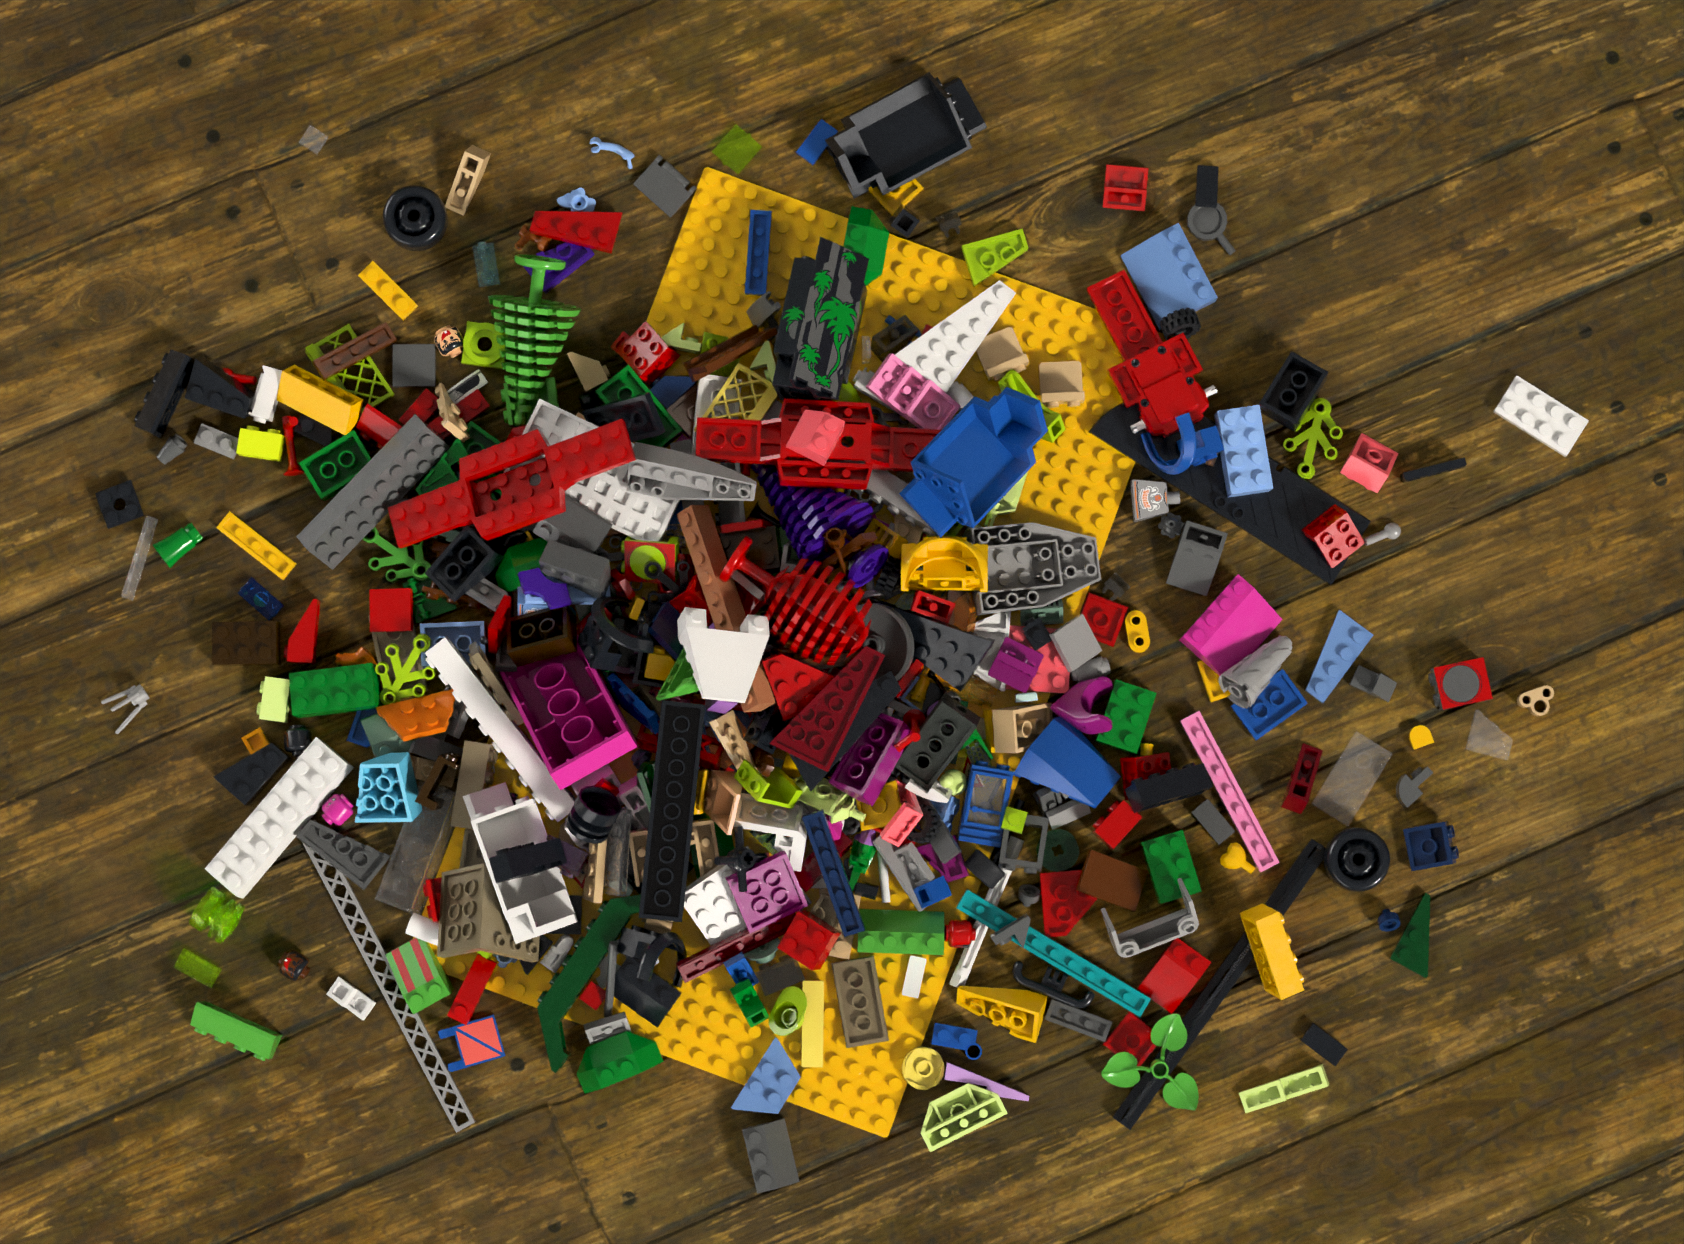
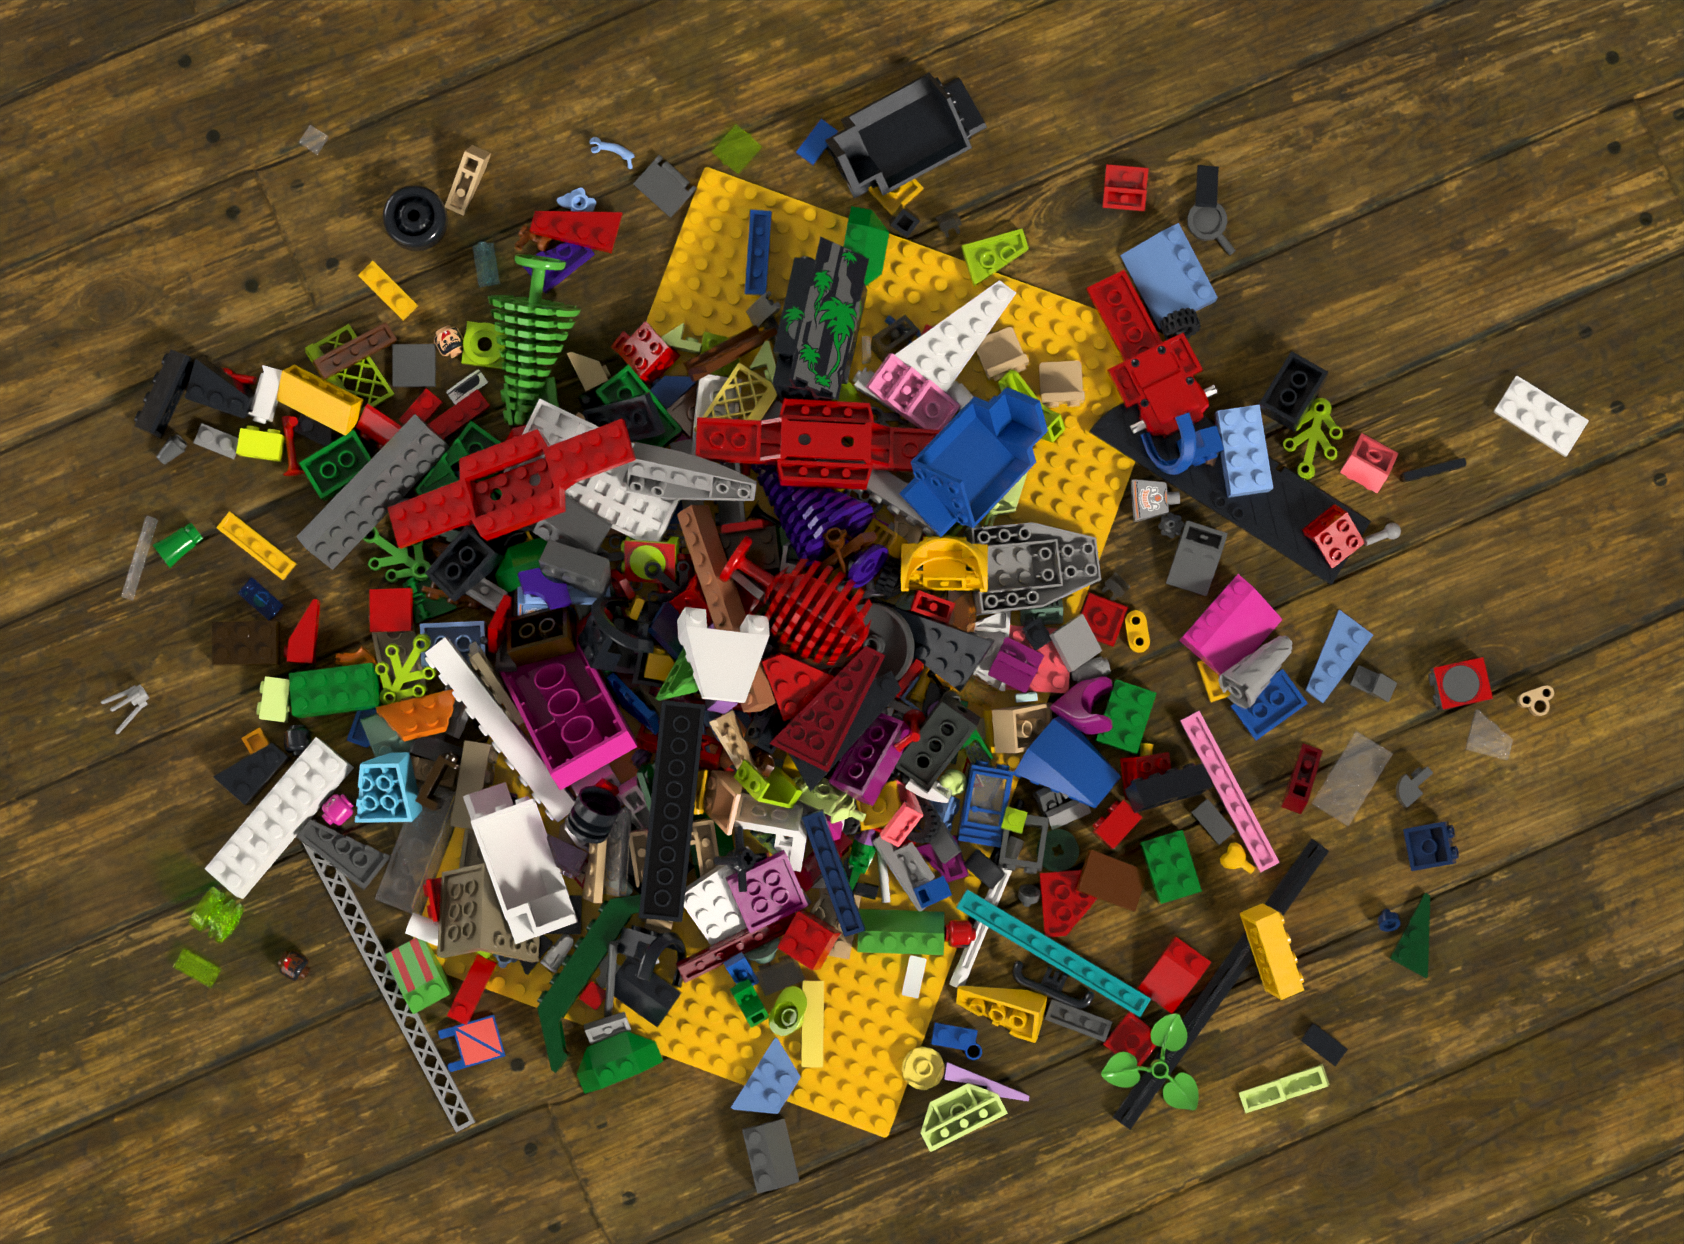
black piece [95,480,144,529] -> none
bright green slope [190,1001,282,1061] -> none
white slope [326,977,376,1020] -> none
tan wing [435,383,470,442] -> none
black wedge [489,838,567,883] -> none
coral slope [786,410,845,466] -> none
dark tan tile [831,956,889,1048] -> none
dark grey slope [990,913,1031,948] -> none
light grey windscreen [1101,878,1199,958] -> none
black wheel [1323,827,1390,892] -> none
yellow tile [1409,725,1434,750] -> none

